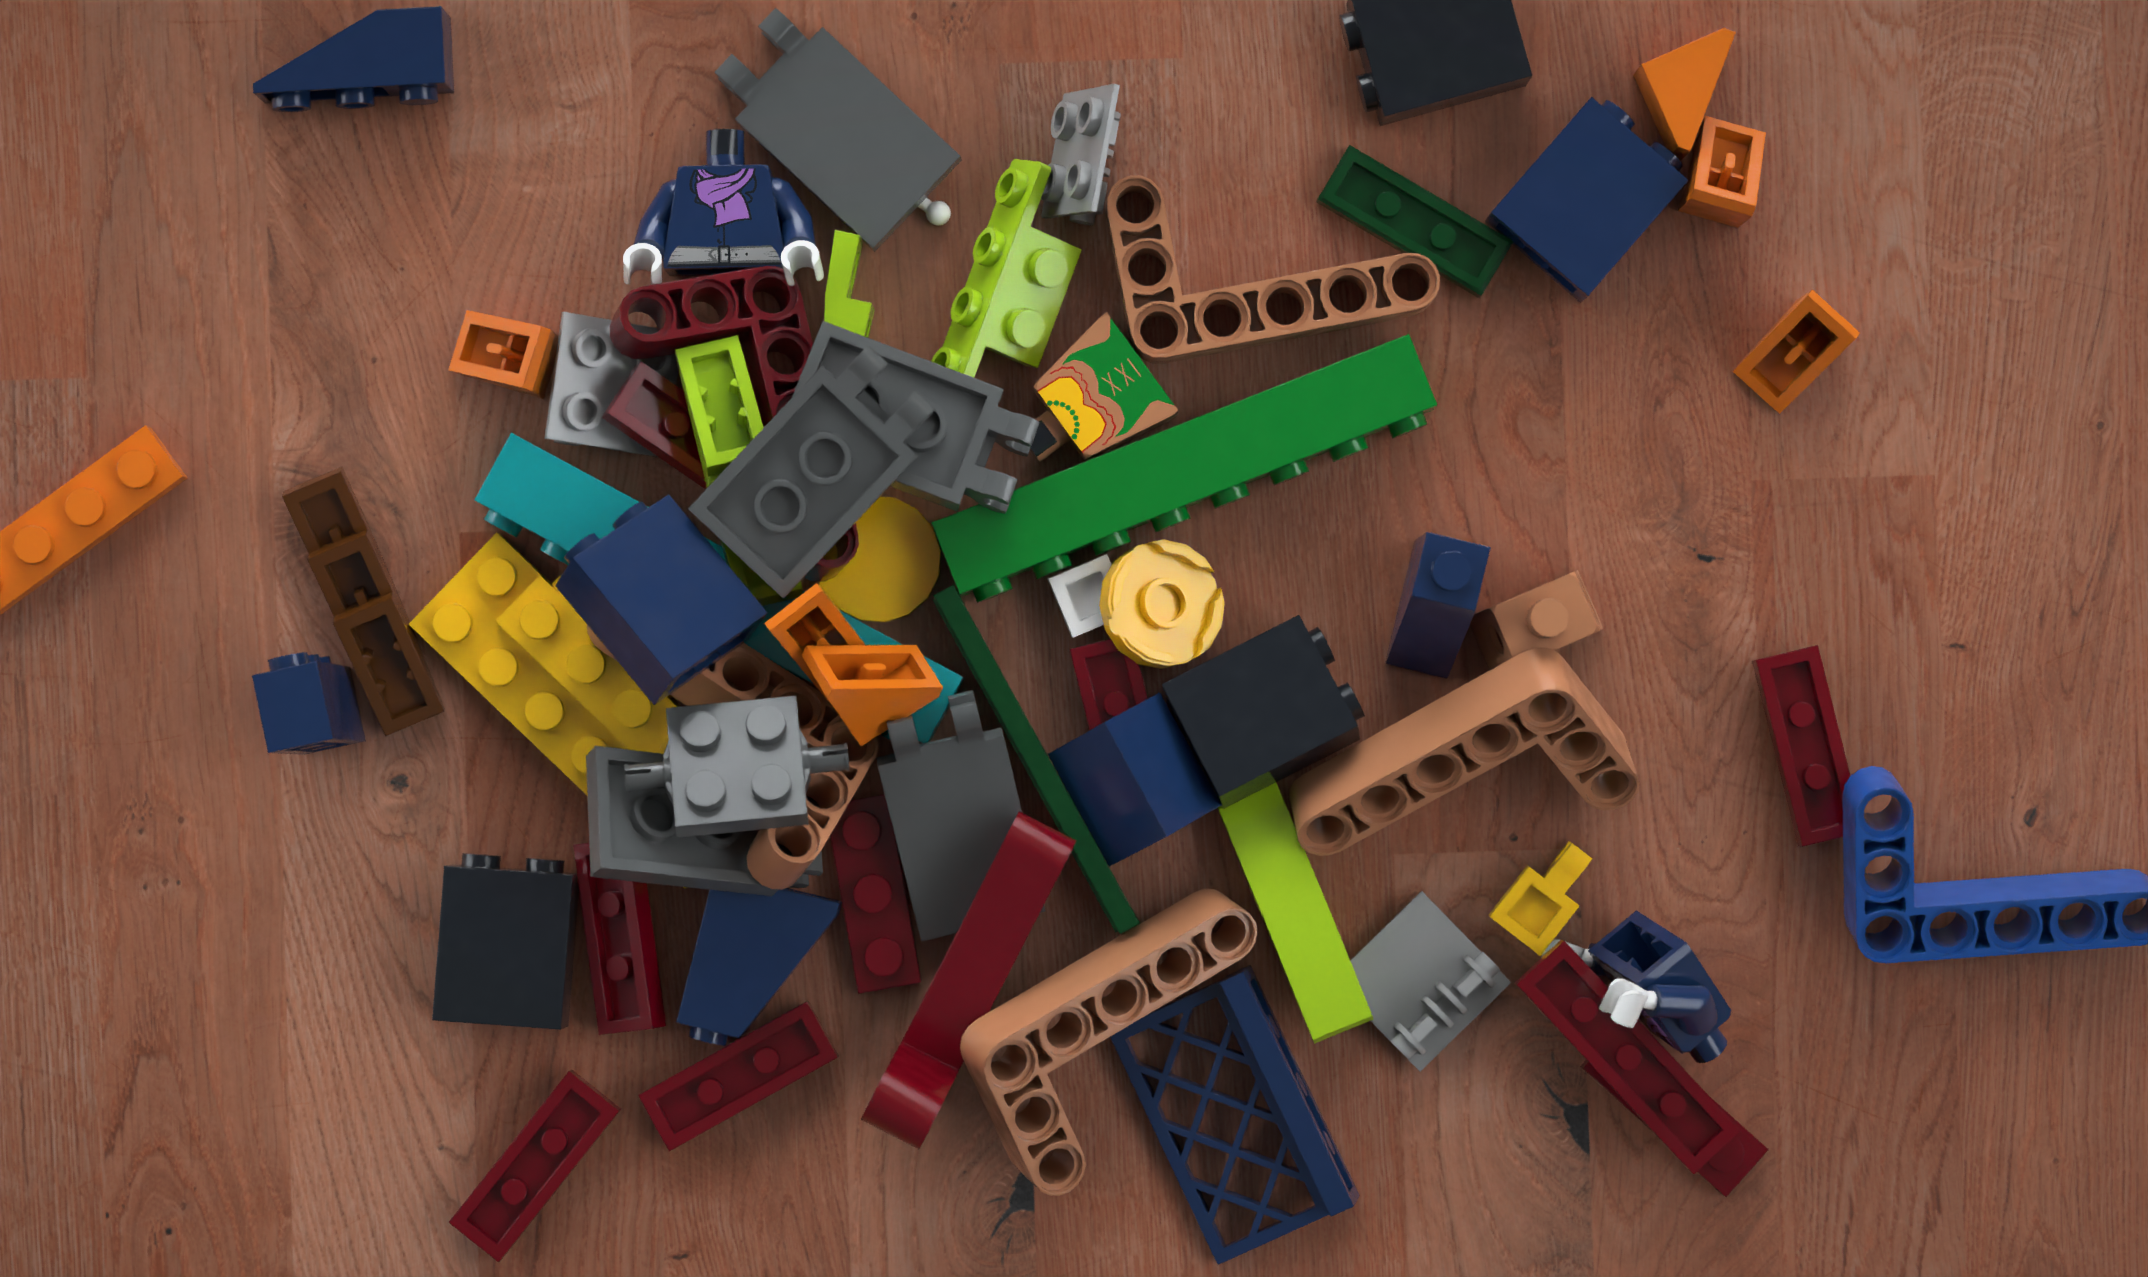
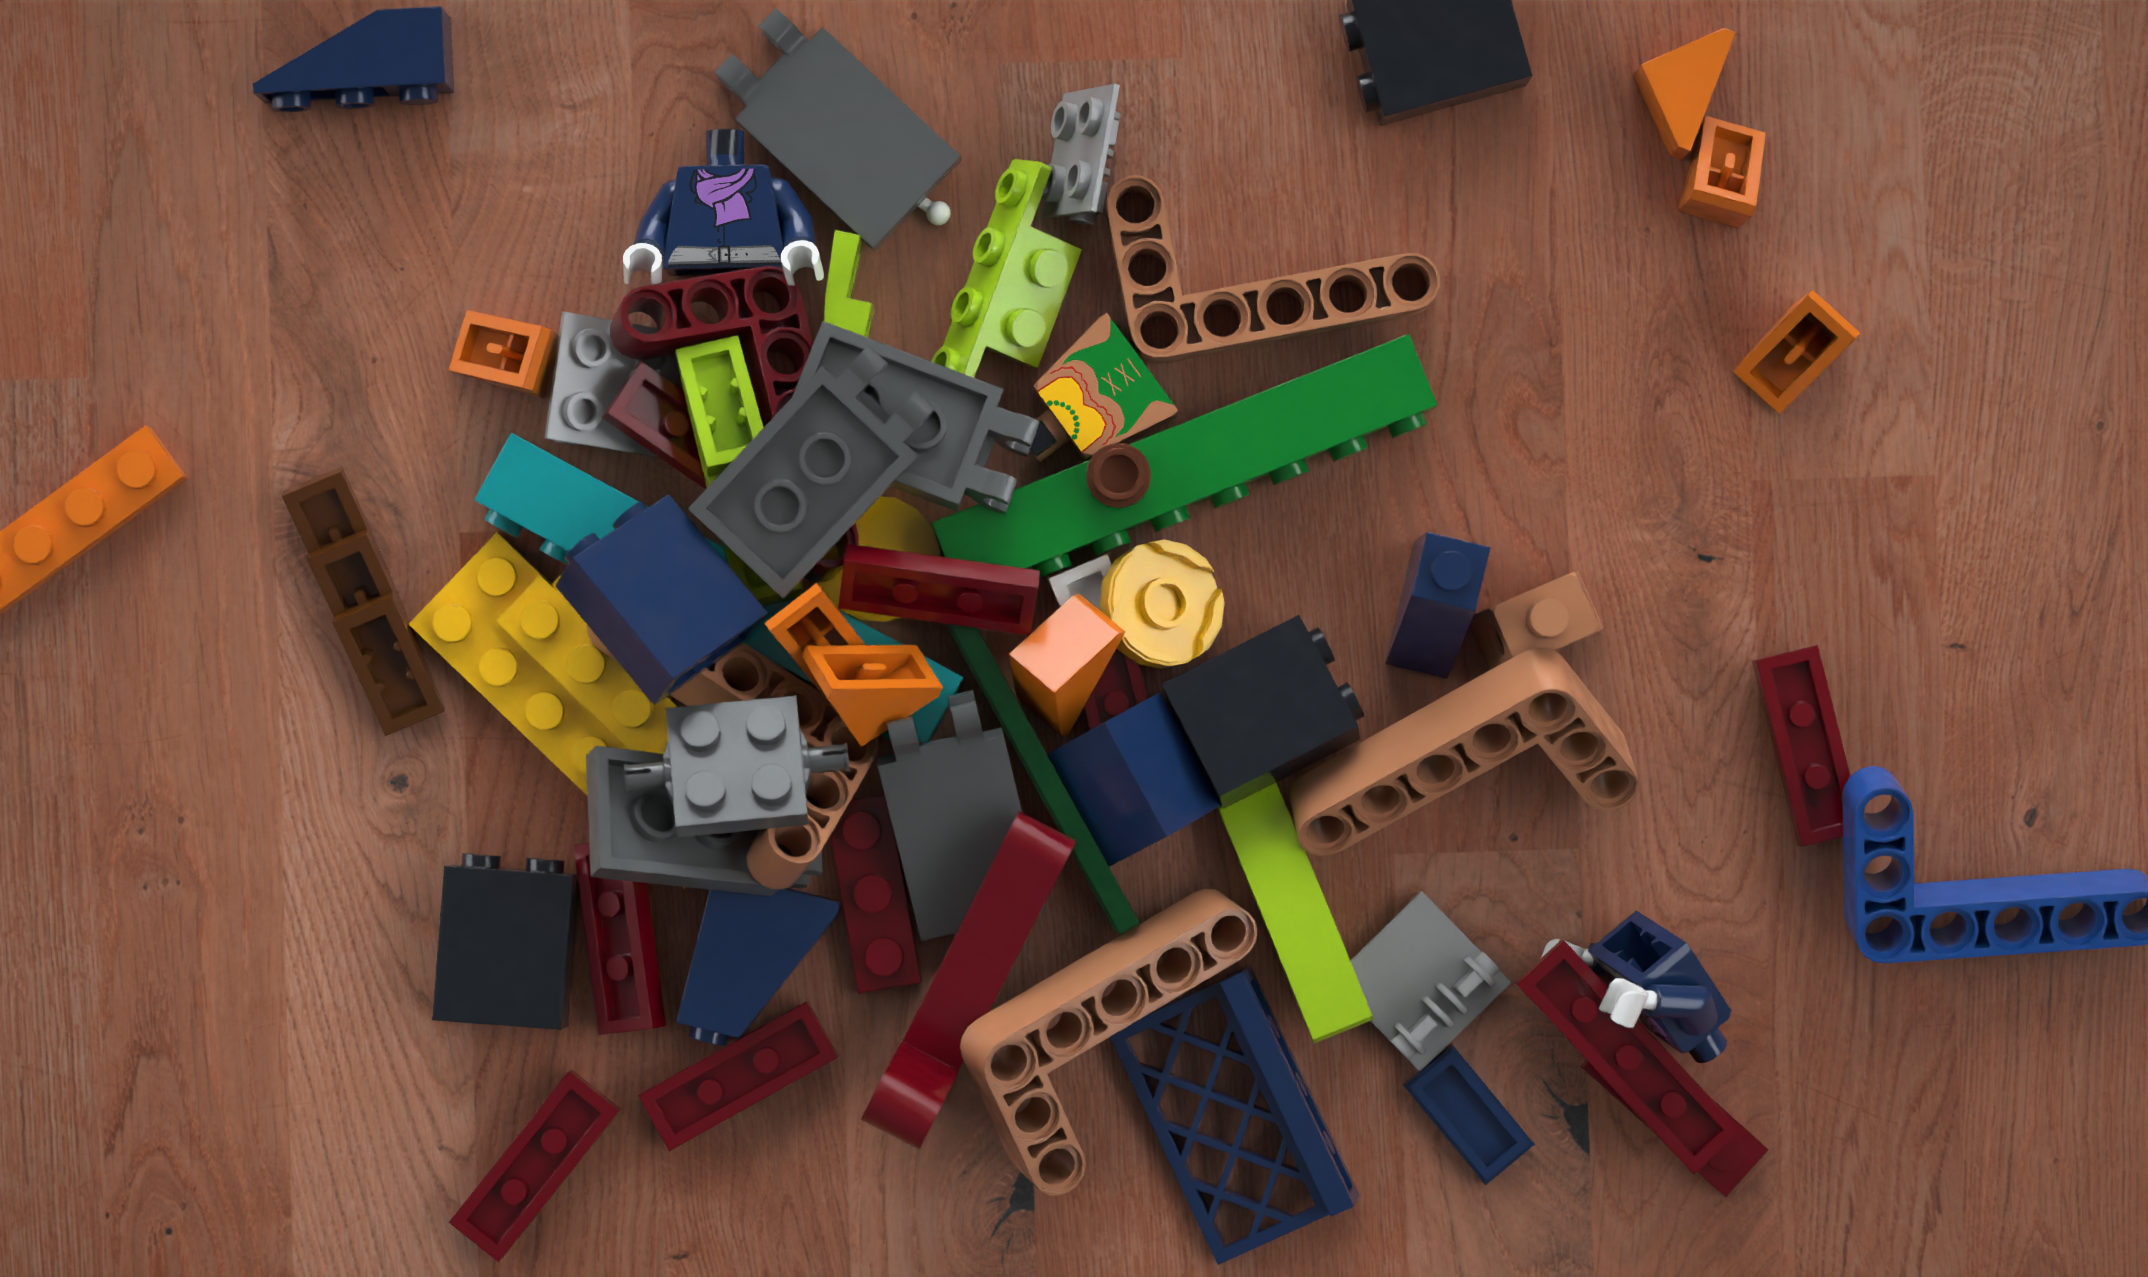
dark blue brick [252,652,366,755] -> none
dark green tile [1316,145,1514,298] -> none
dark blue brick [1485,97,1688,303] -> none
yellow plate [1488,841,1592,956] -> none
none -> dark red plate [838,544,1040,635]
none -> orange slope [1009,594,1126,736]
none -> copper plate [1086,443,1151,508]
none -> dark blue tile [1402,1044,1535,1185]

